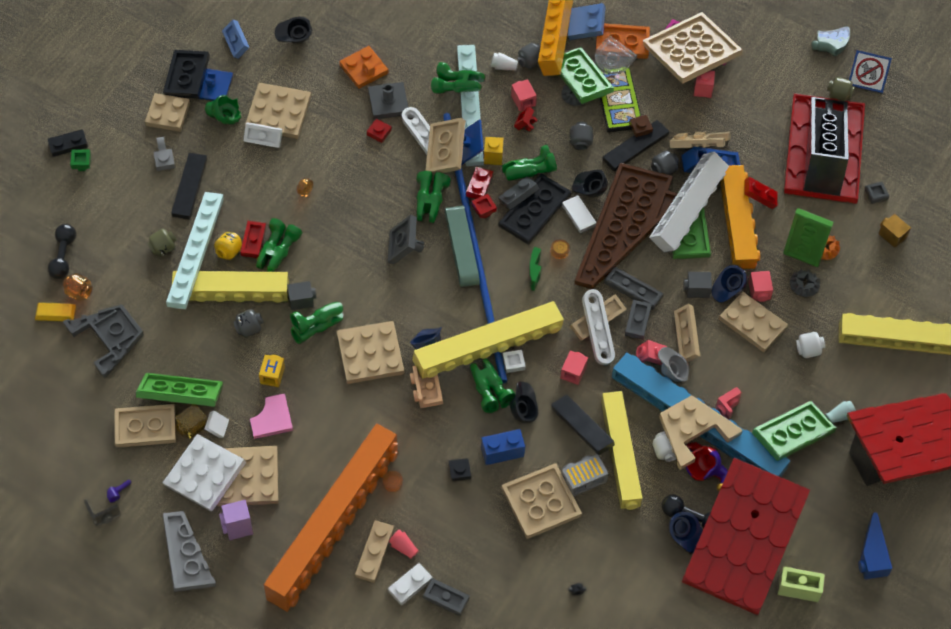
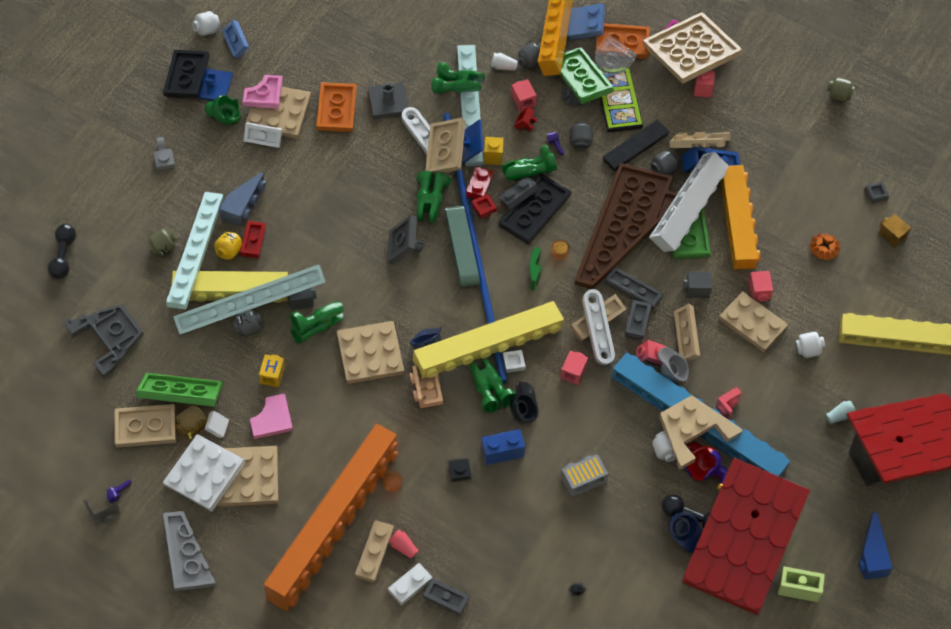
yellow tile [35,303,76,322] -> none
black plate [47,129,88,157] -> none
clear orange head [63,273,93,301] -> none
green tile [70,149,91,171] -> none
tan plate [145,93,190,132] -> none
black tile [171,153,207,219] -> none
lavender brick [219,500,253,540] -> none
green piece [256,218,303,272] -> none
black piece [274,16,312,44] -> none
clear orange tile [297,177,313,197] -> none
orange hinge [339,46,389,89] -> none
red plate [367,119,392,143] -> none
tan plate [501,463,582,539] -> none
black tile [551,394,615,455] -> none
white tile [562,195,597,233] -> none
black piece [572,170,608,197] -> none
light yellow brick [601,391,642,510] -> none
reddish brown plate [629,115,653,137] -> none
dark blue piece [711,265,747,303] -> none
red plate [744,177,777,210] -> none
bright green tile [752,401,836,461] -> none
bright green tile [783,208,834,267] -> none
piece [784,93,865,204] -> none
dark grey gear [790,269,820,297] -> none
sand green arm [811,26,850,56] -> none
piece [849,50,892,93] -> none
none -> light aqua plate [173,264,326,334]
none -> white head [192,11,220,36]
none -> sand blue slope [220,172,266,226]
none -> bright pink tile [242,75,283,109]
none -> orange plate [316,82,357,132]
none -> dark purple hand [547,132,564,156]

